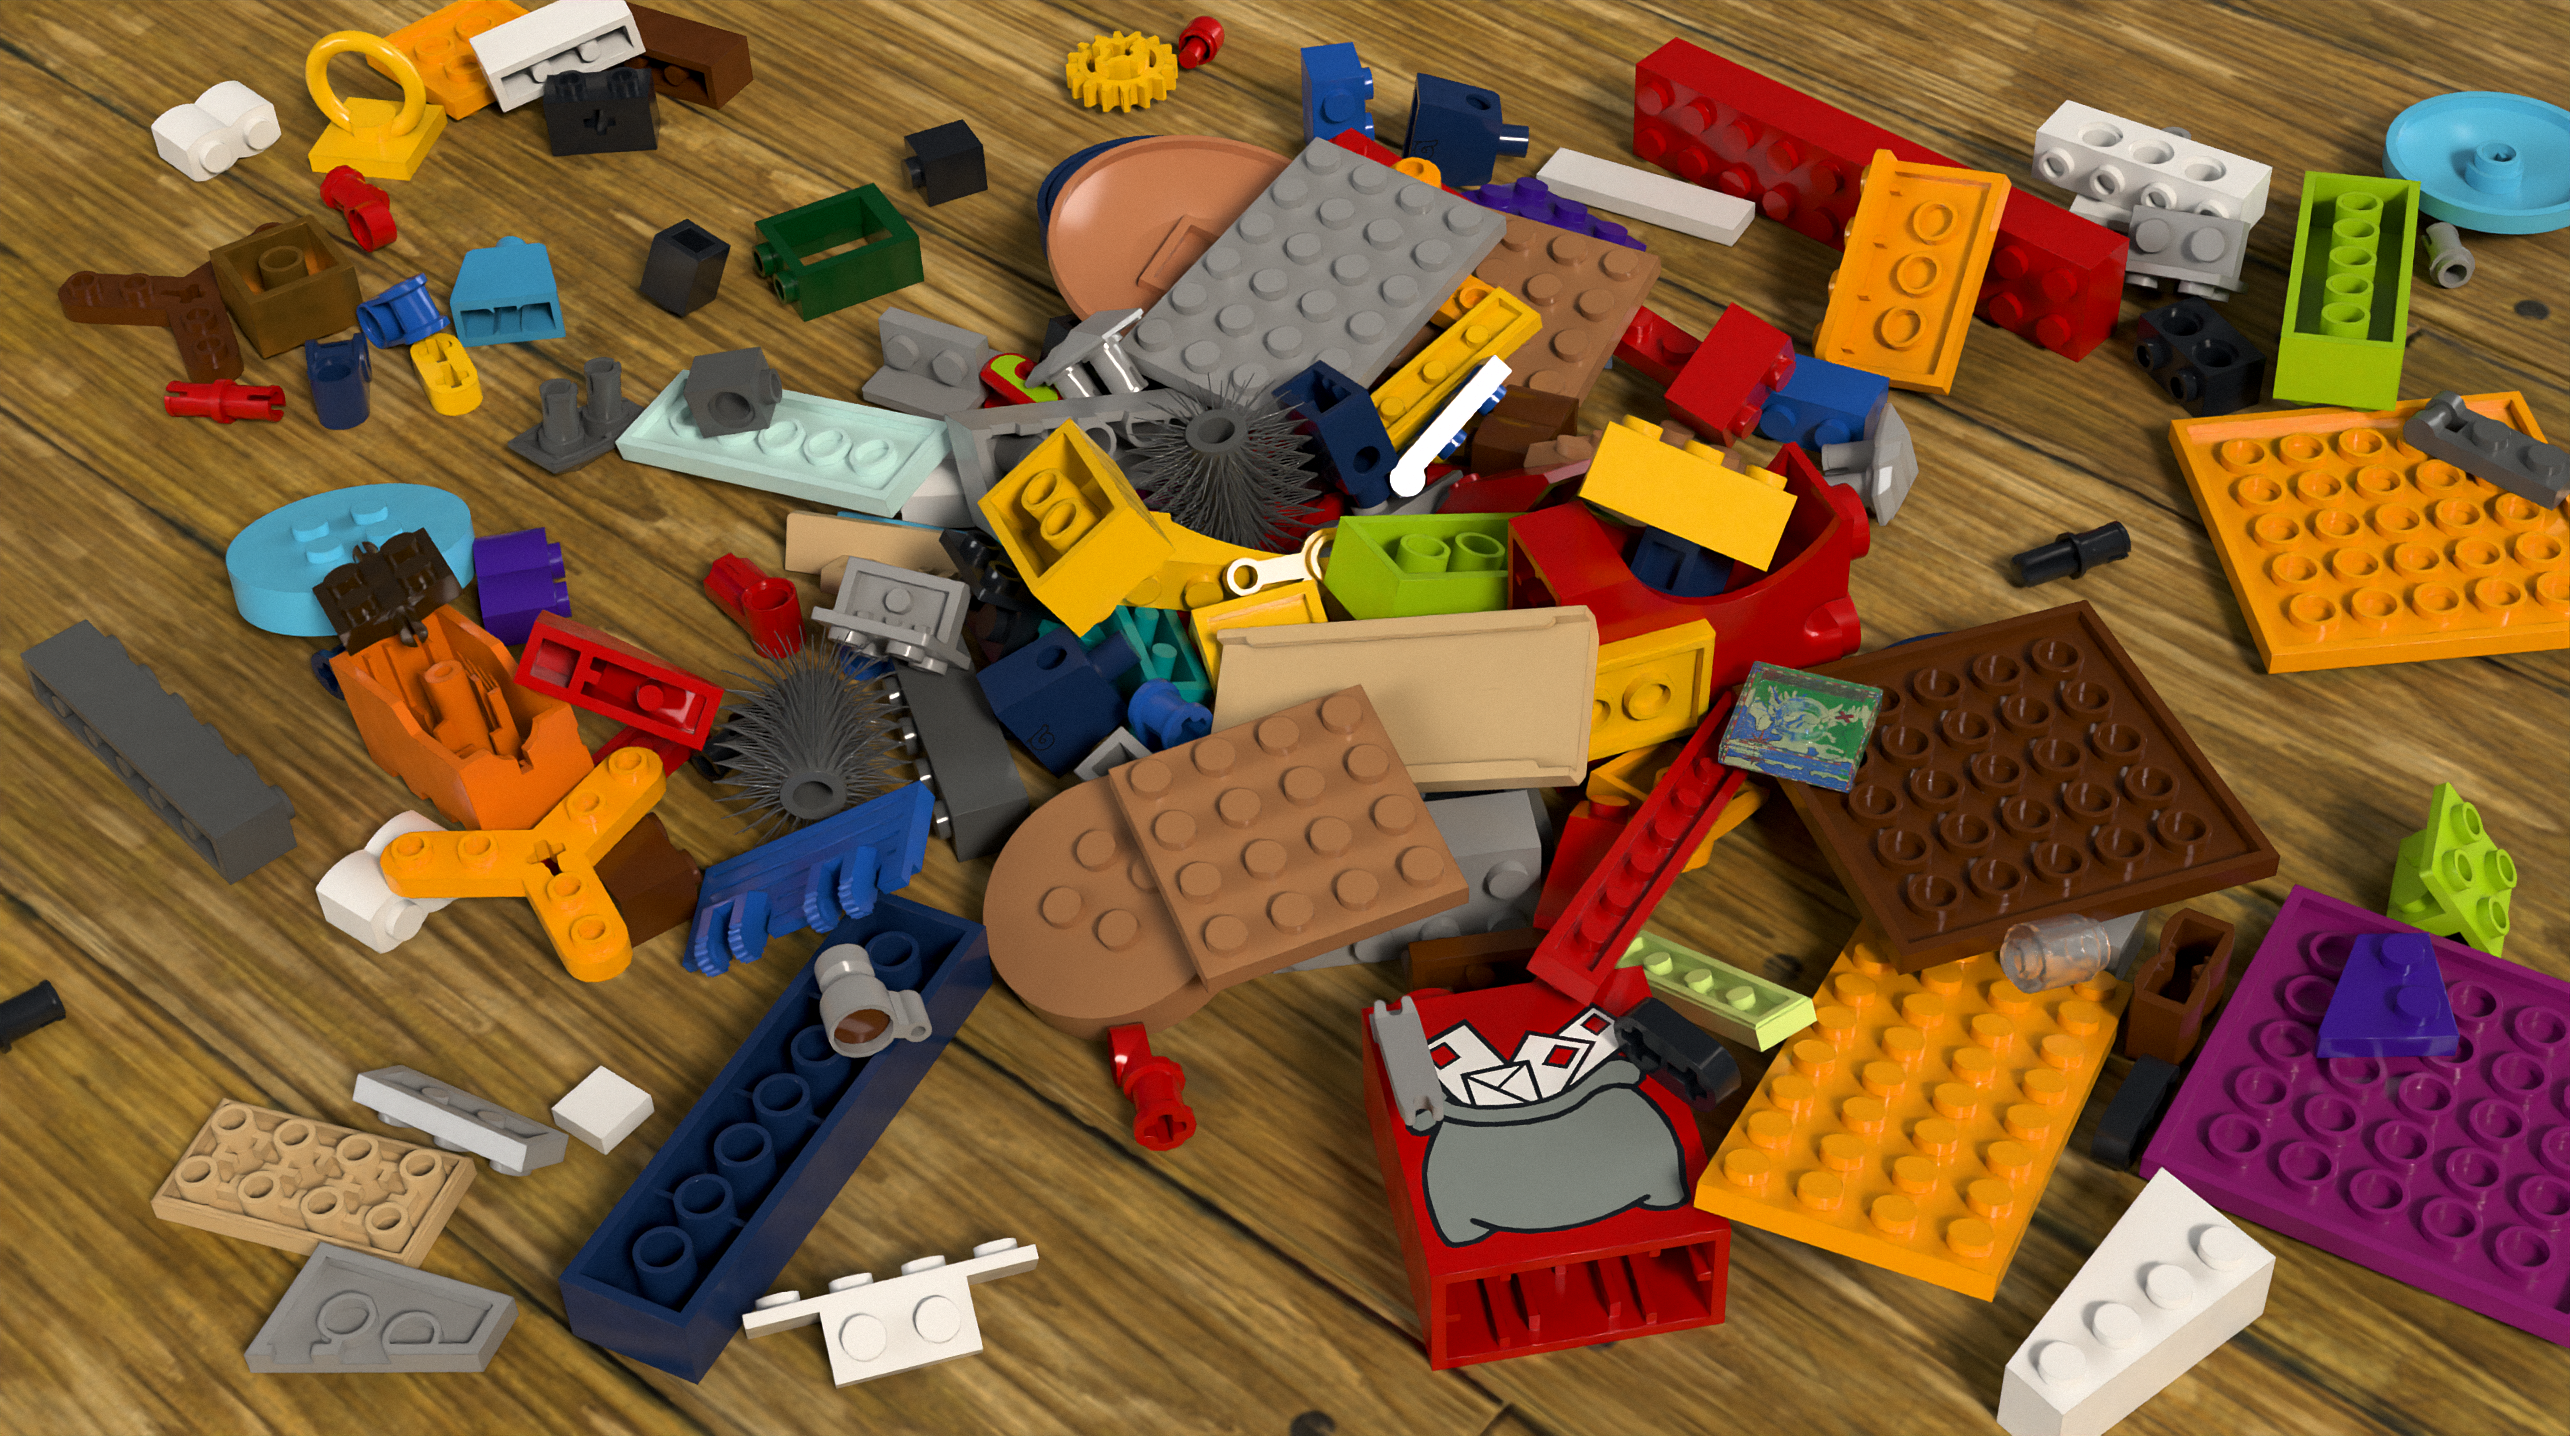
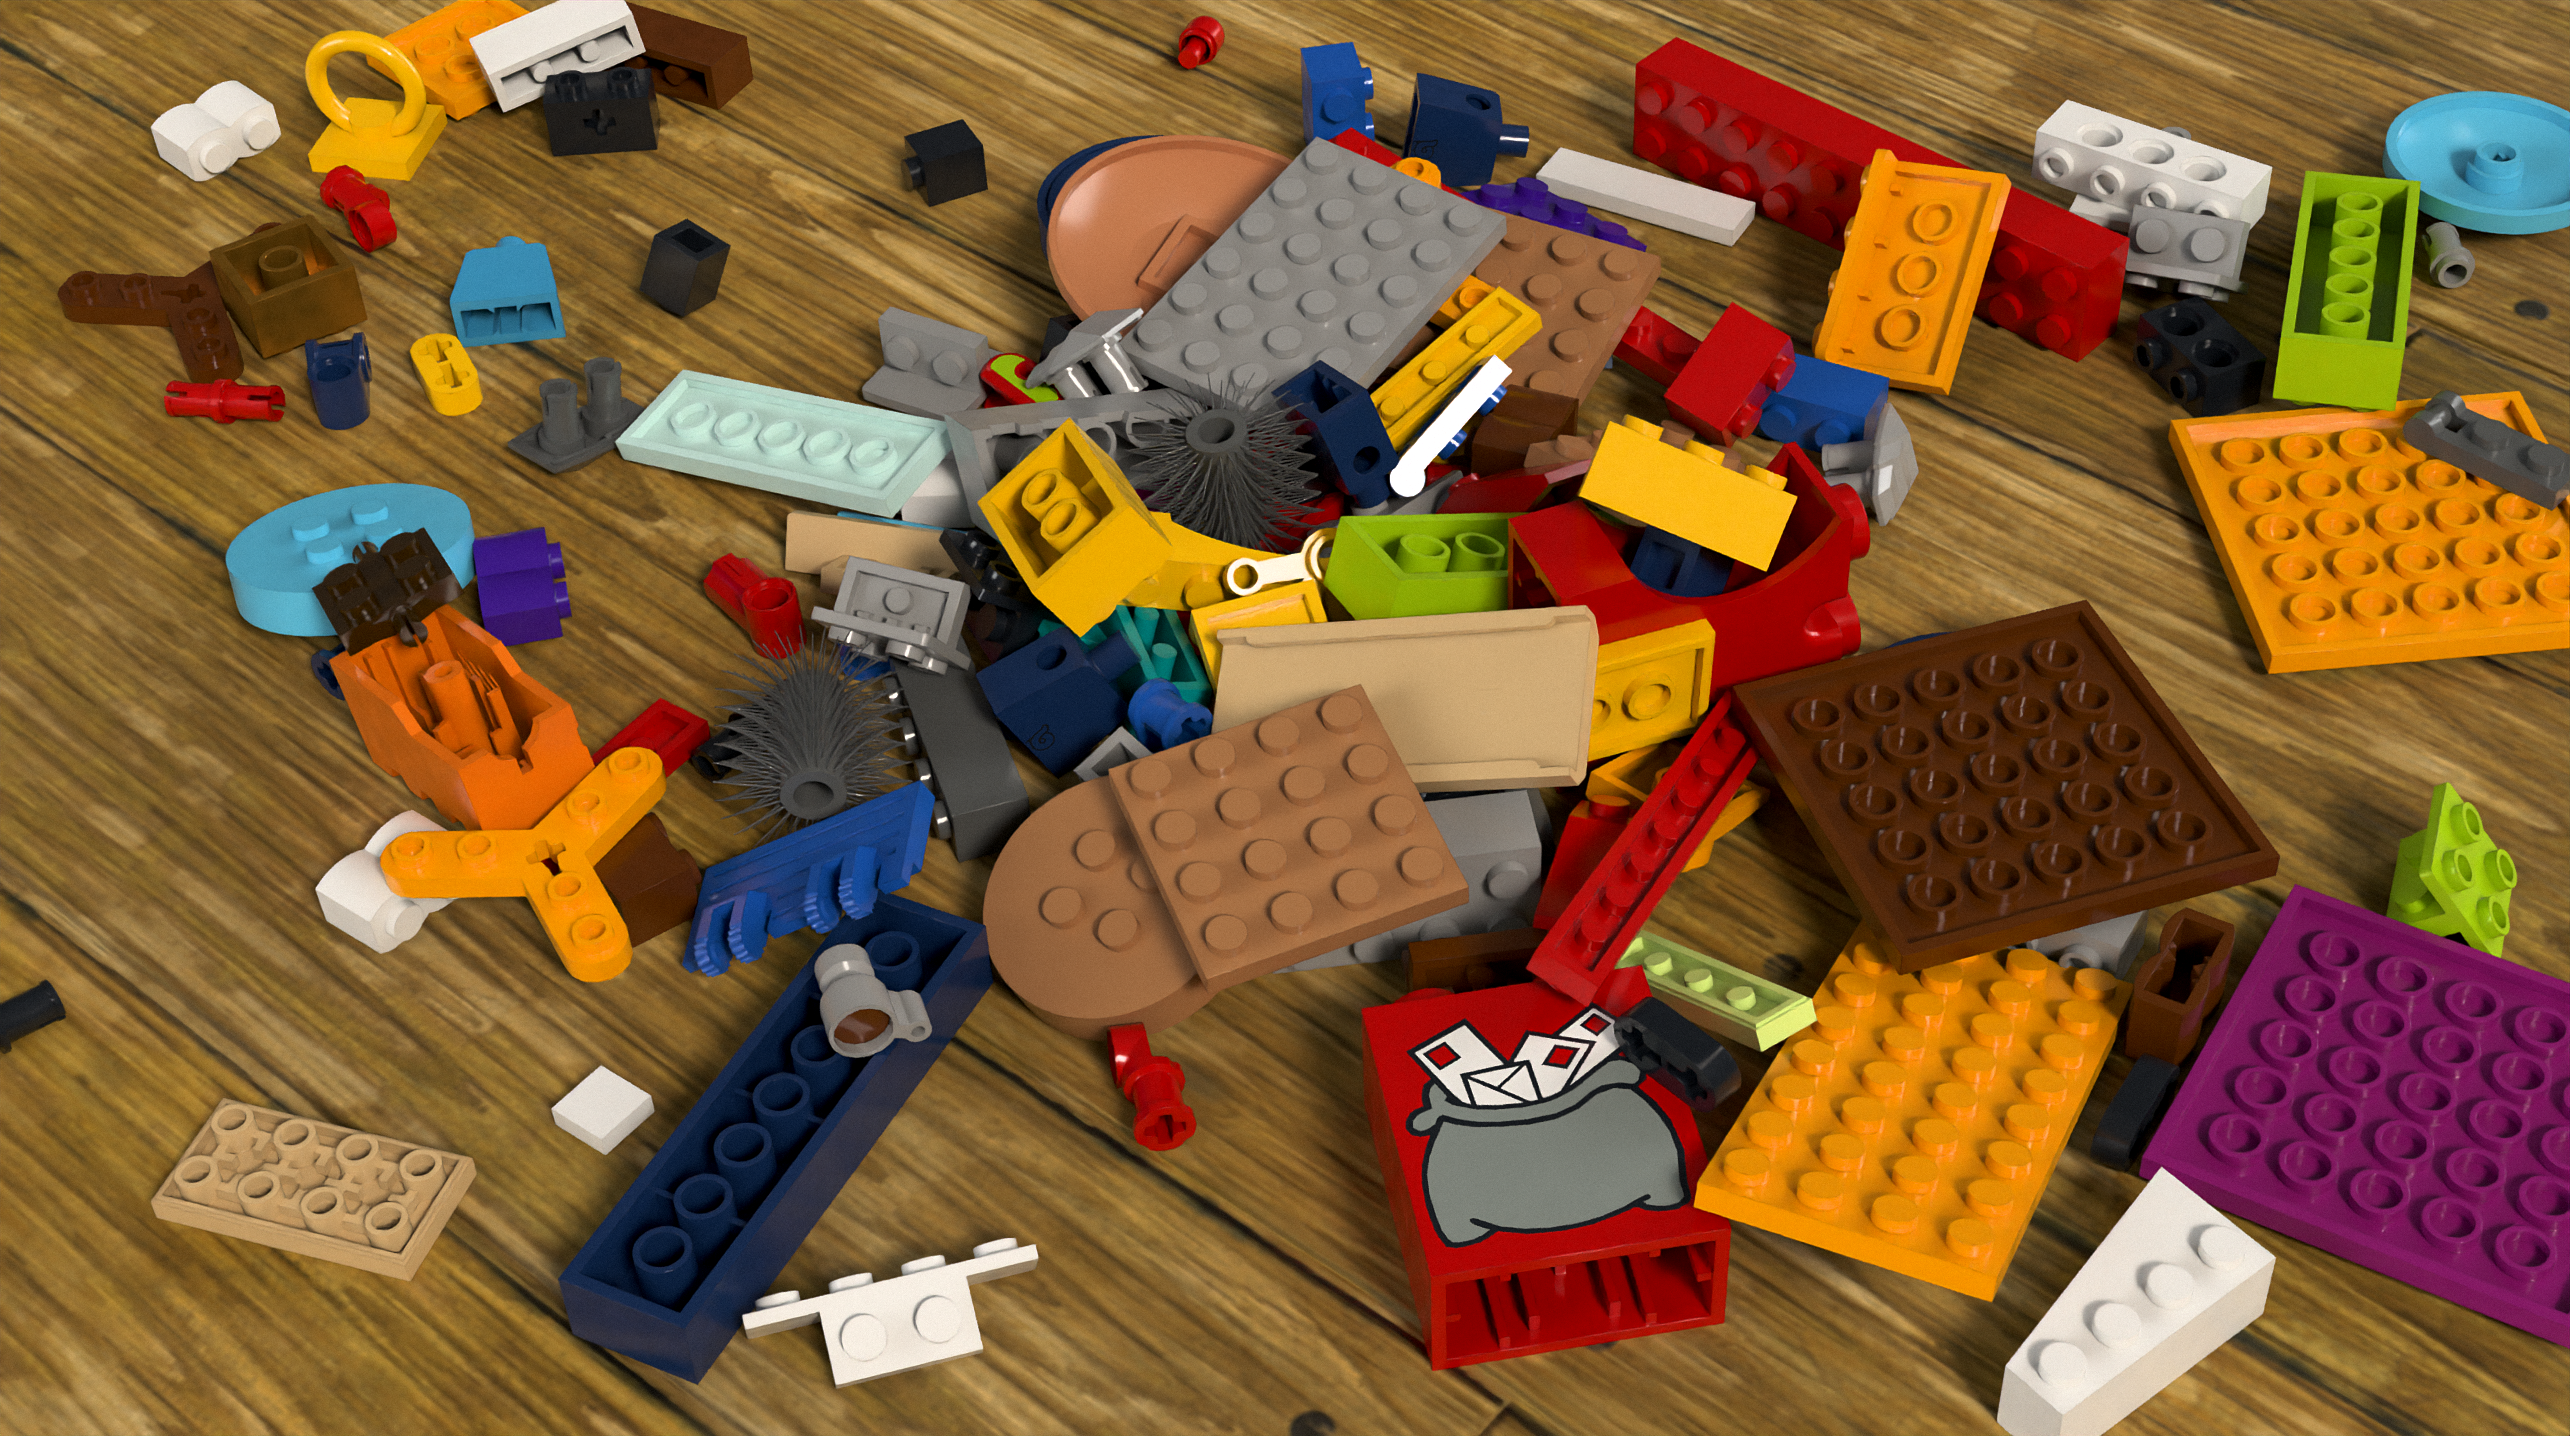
dark grey brick [20,619,297,885] -> none
light grey wing [244,1242,519,1373] -> none
light grey plate [352,1065,569,1176] -> none
blue piece [356,272,451,349] -> none
red slope [513,610,725,751] -> none
dark grey brick [683,347,782,438] -> none
dark green window [752,182,924,322] -> none
yellow gear [1065,31,1178,113] -> none
light grey piece [1369,996,1444,1126] -> none
clear light blue tile [1718,661,1883,793] -> none
clear brick [2000,913,2111,994] -> none
black axle [2010,521,2131,588] -> none
dark purple wing [2314,933,2460,1058] -> none

